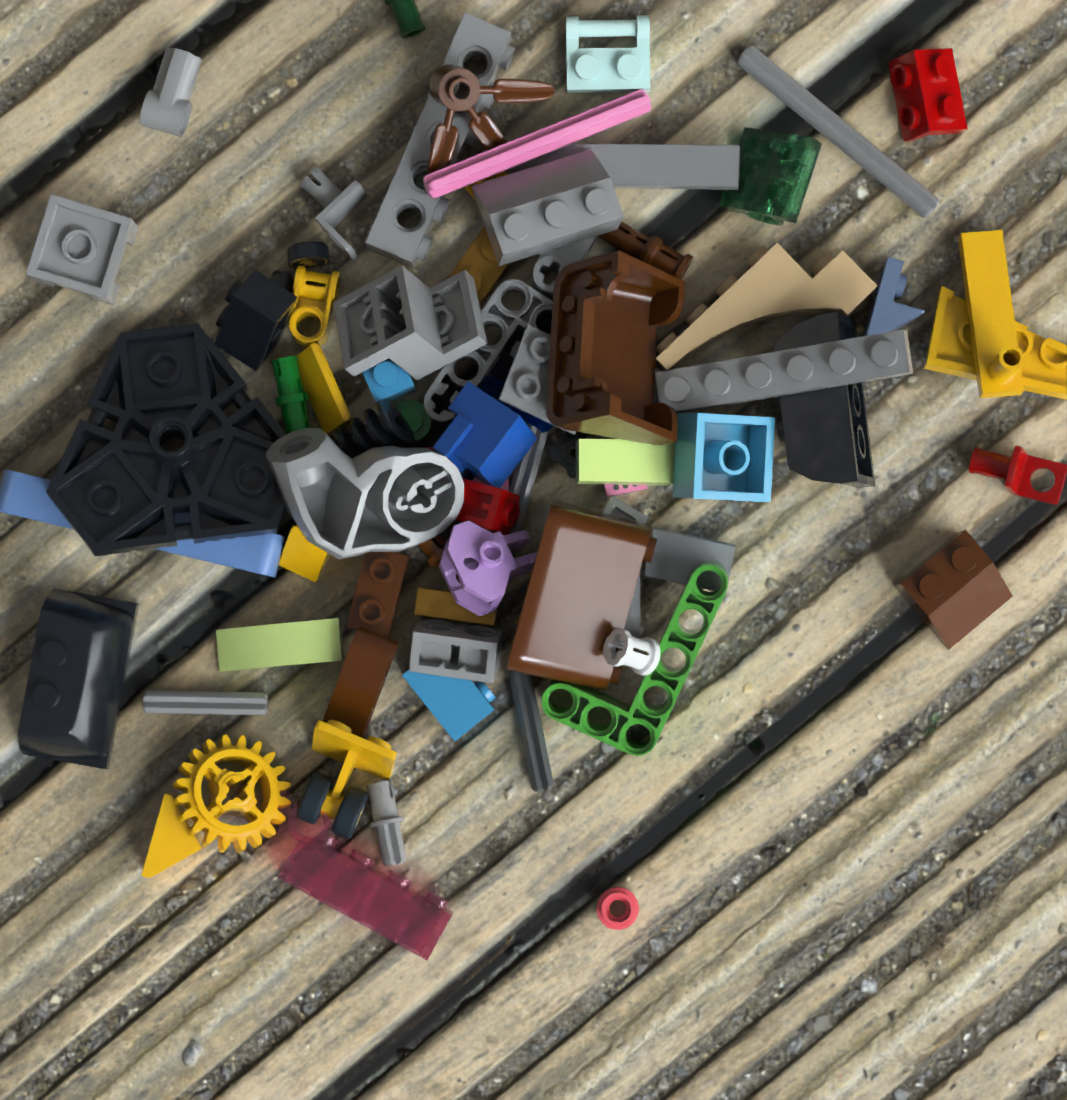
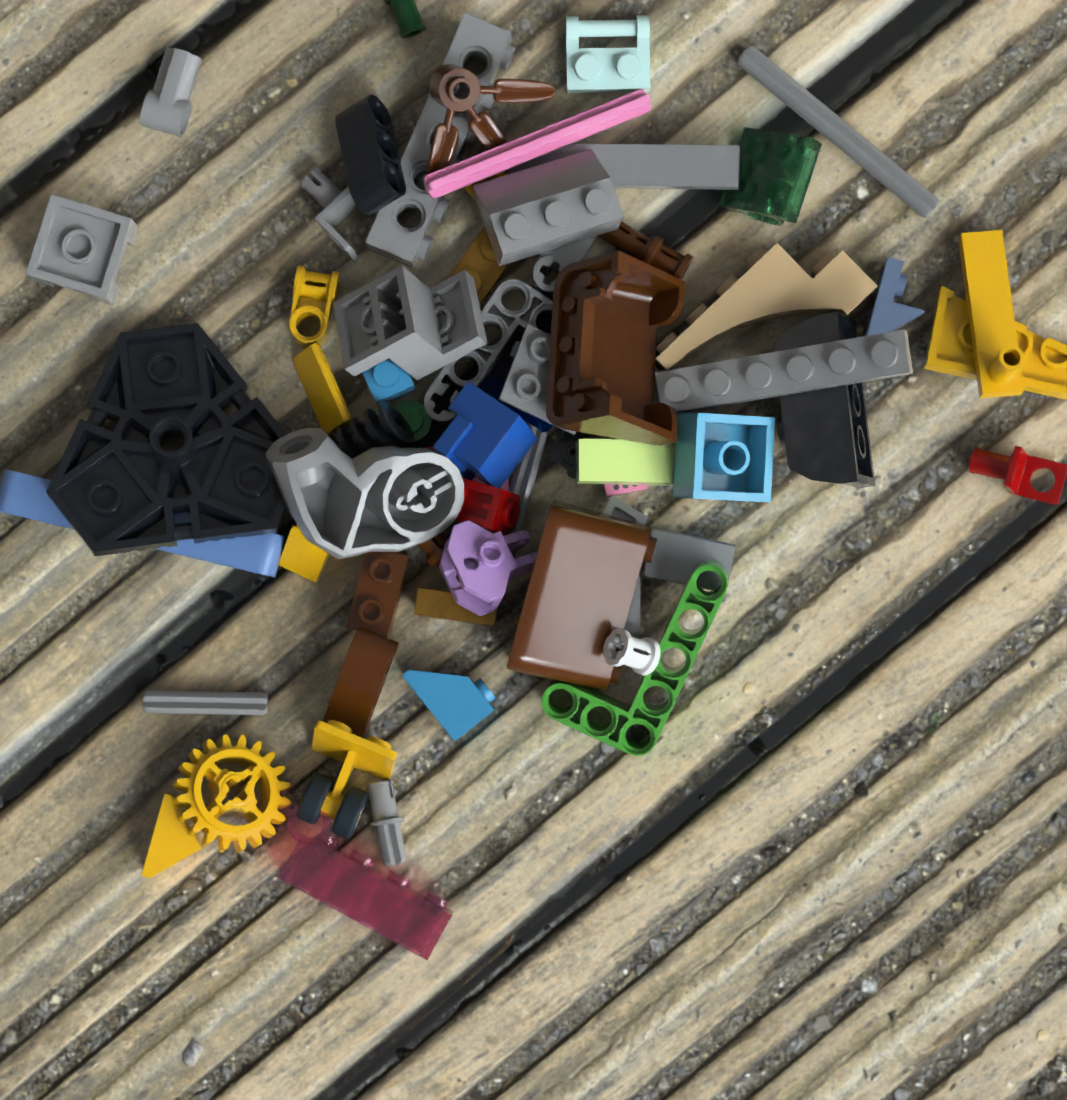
black windscreen [18,589,139,769] -> none
black brick [215,269,297,372] -> none
yellowish green slope [216,618,344,672] -> none
green pin [271,356,311,434] -> none
black tile [287,241,330,269] -> none
light grey brick [409,616,504,683] -> none
dark grey axle [509,670,554,792] -> none
coral plate [596,887,639,930] -> none
red bracket [889,48,968,142] -> none
reddish brown slope [894,529,1013,650] -> none
none -> black beam [335,94,406,215]

